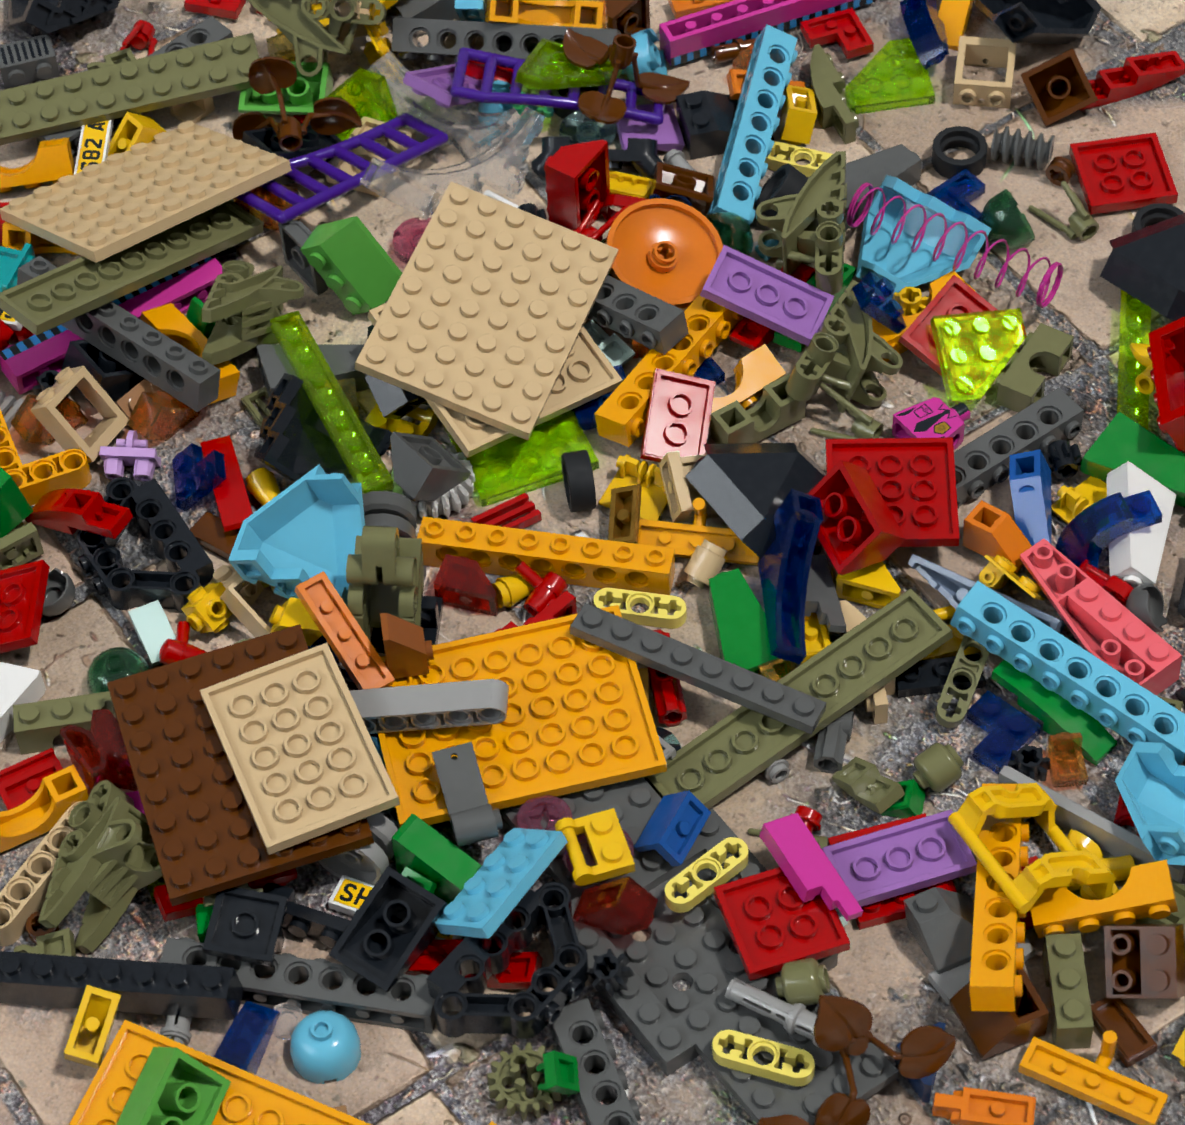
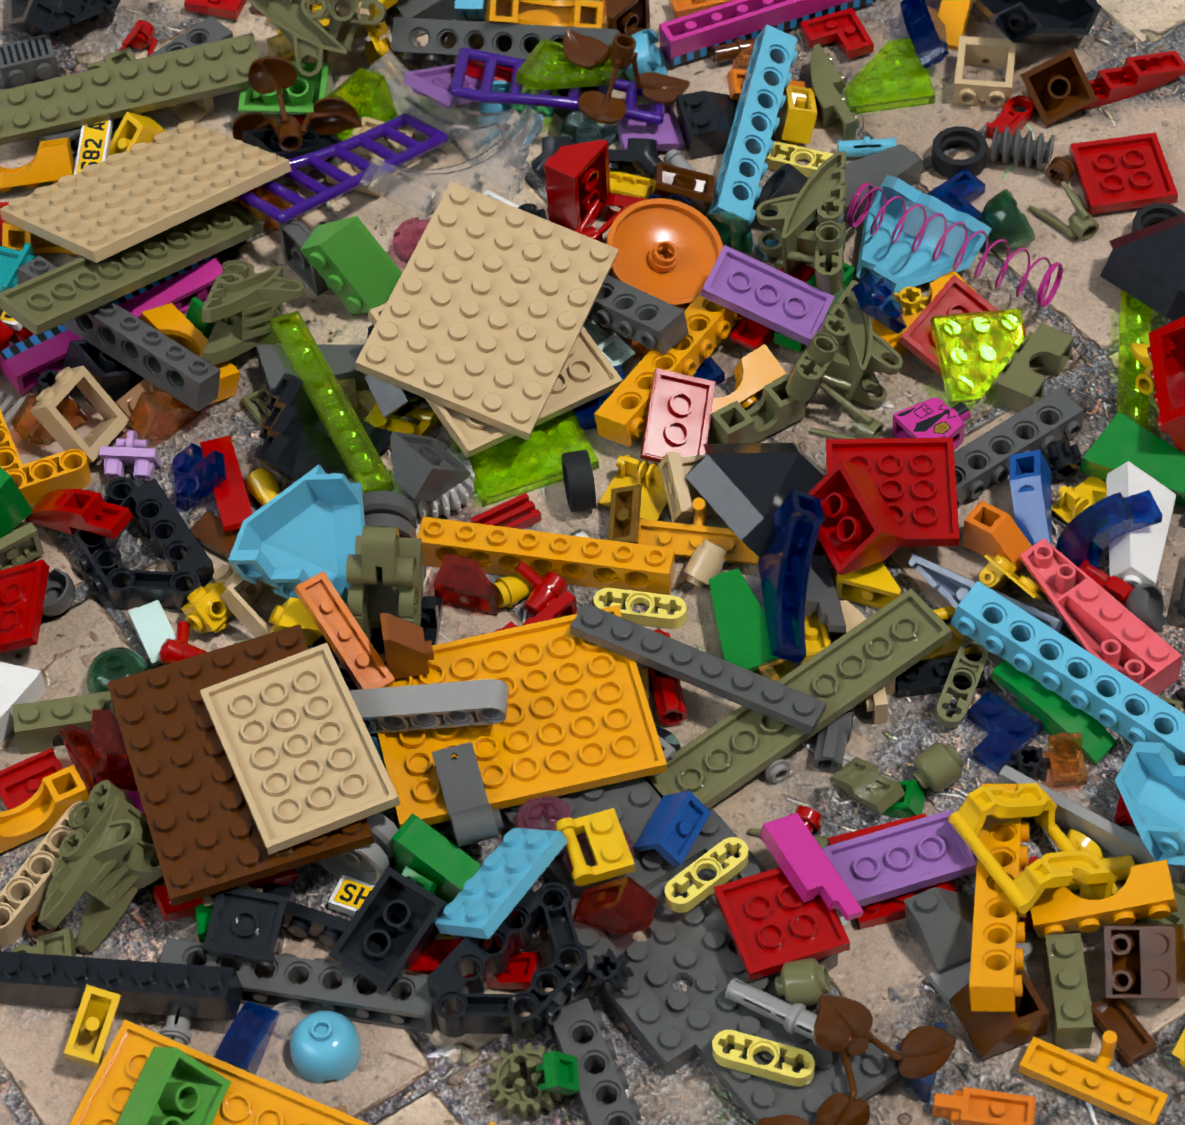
none -> medium azure pin [837,136,897,158]
none -> red piece [986,95,1034,139]

